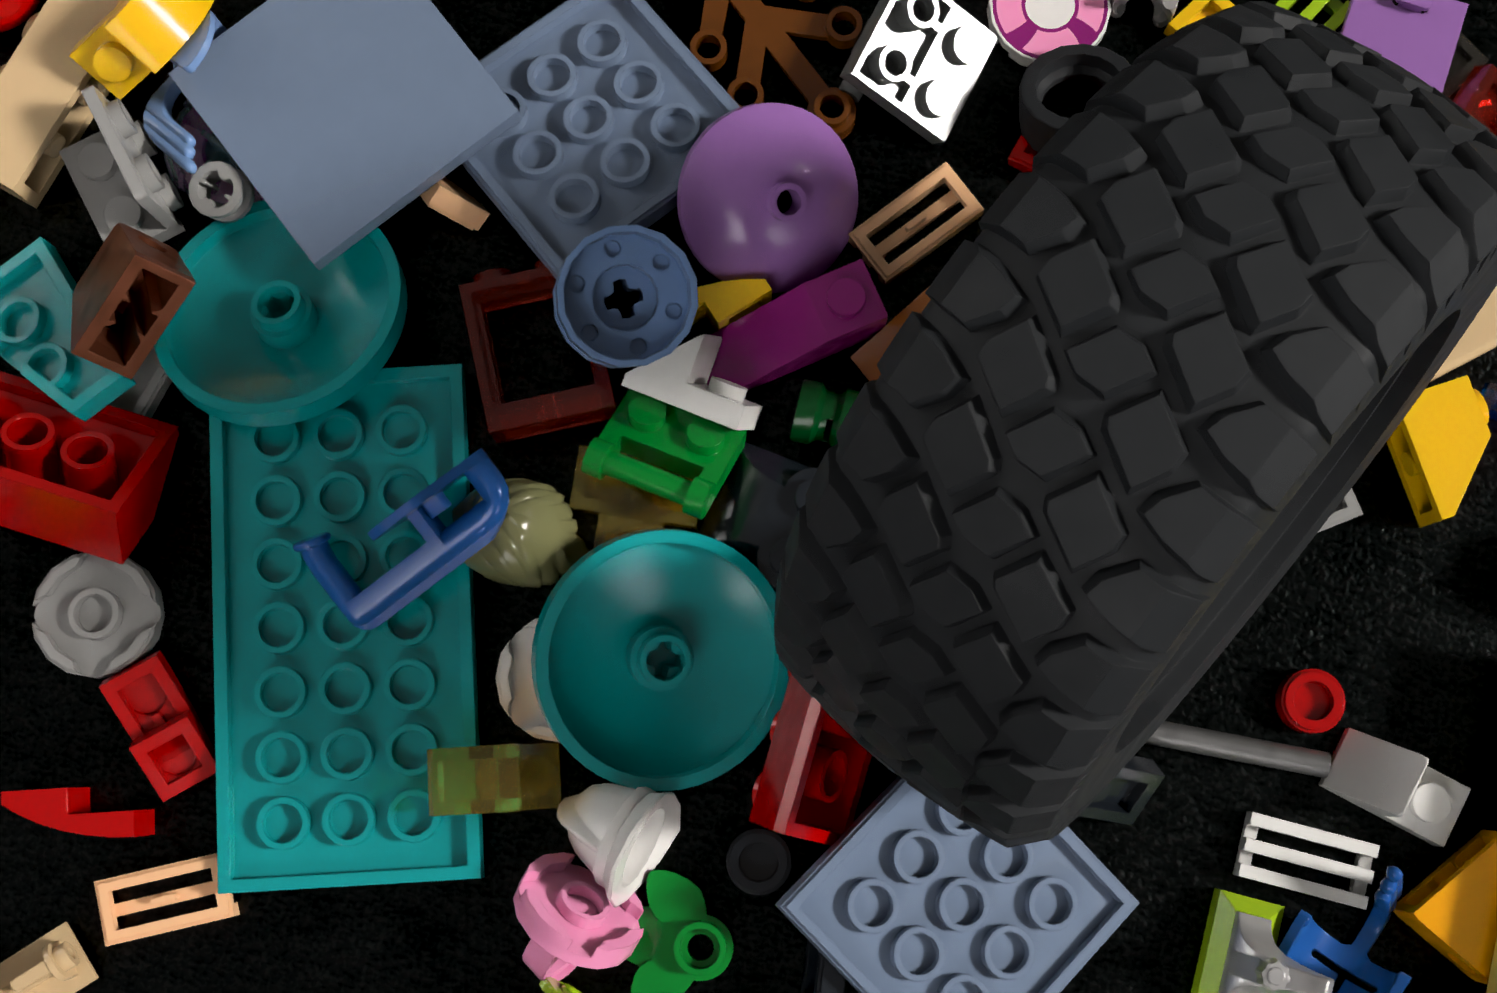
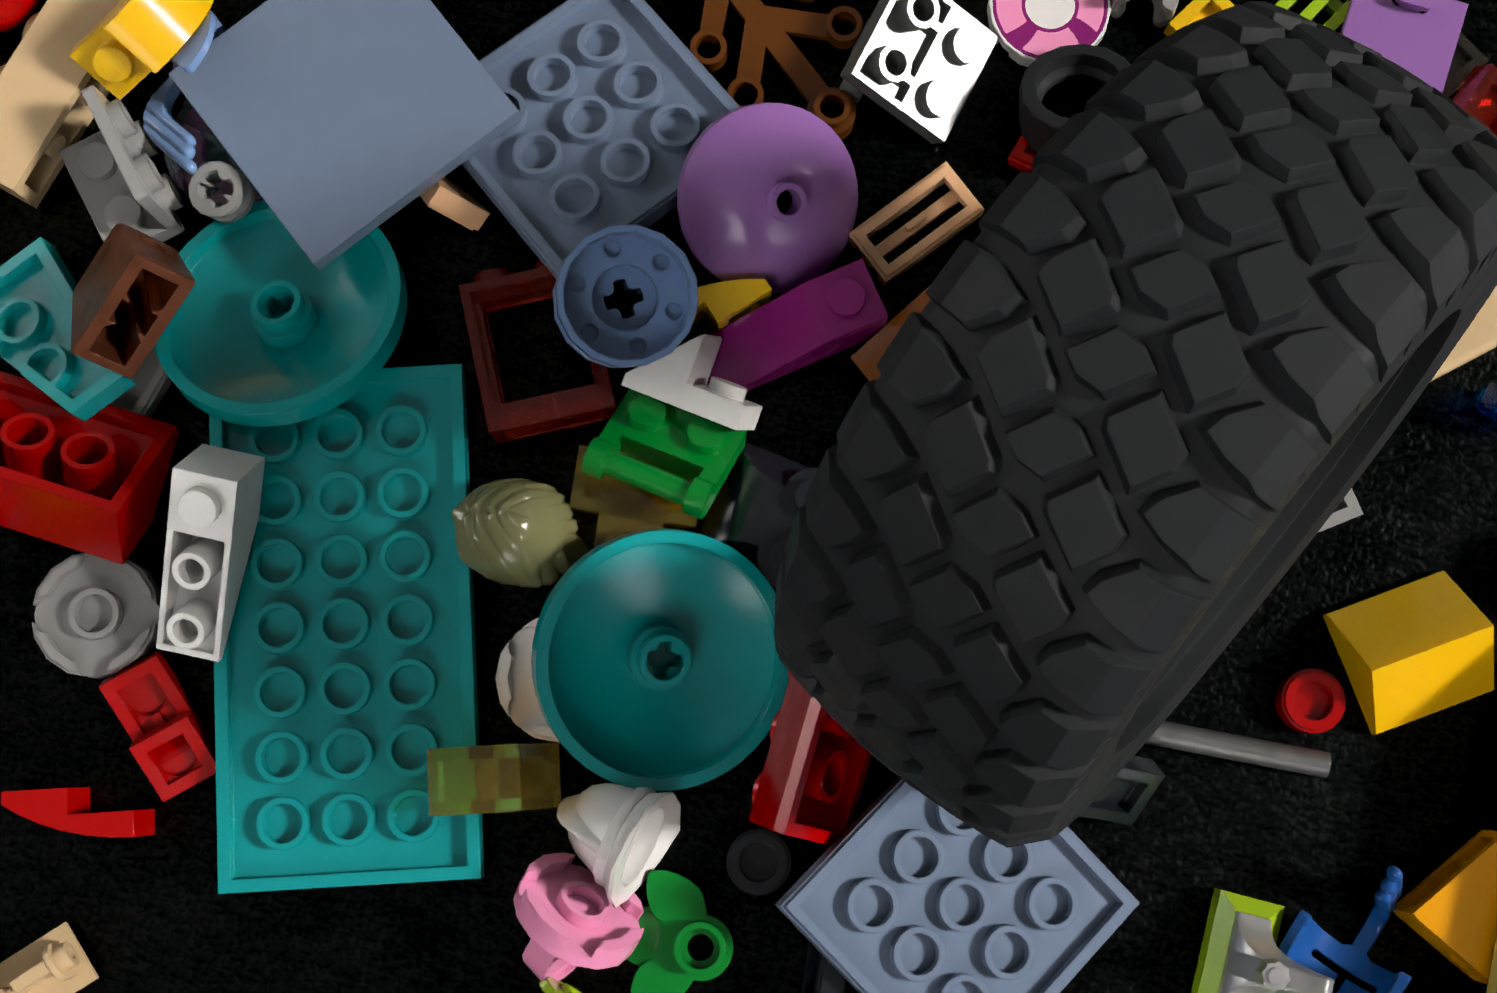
light nougat tile [94,853,240,947] -> none
blue piece [293,448,510,630] -> none
dark green wheel [790,379,860,447] -> none
white tile [1233,811,1380,910] -> none
white slope [1318,728,1471,847] -> none
yellow slope [1387,375,1491,528] -> none
none -> white slope [156,444,265,662]
none -> yellow slope [1323,570,1494,735]

